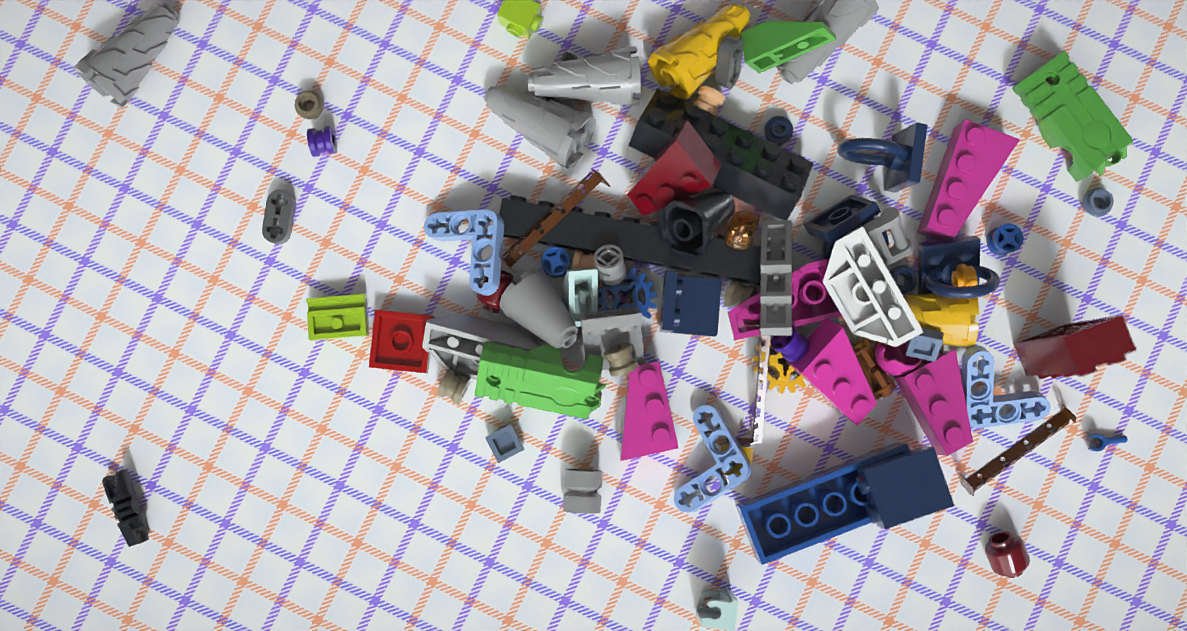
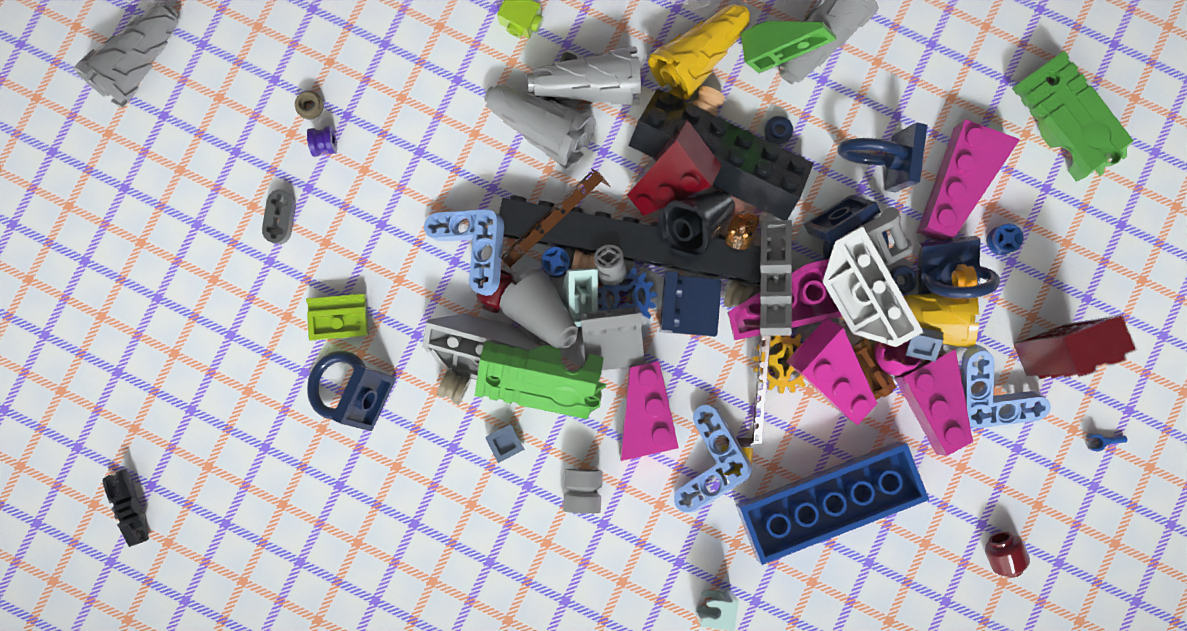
red plate [369,310,435,374] -> none
dark tan wheel [603,343,639,377] -> none
dark grey beam [715,35,744,89] -> none
dark purple wheel [771,326,809,362] -> none
dark blue brick [856,446,955,530] -> none
reddish brown piece [960,404,1077,496] -> none
sand blue plate [1083,188,1114,217] -> none
none -> dark blue tile [307,351,396,431]

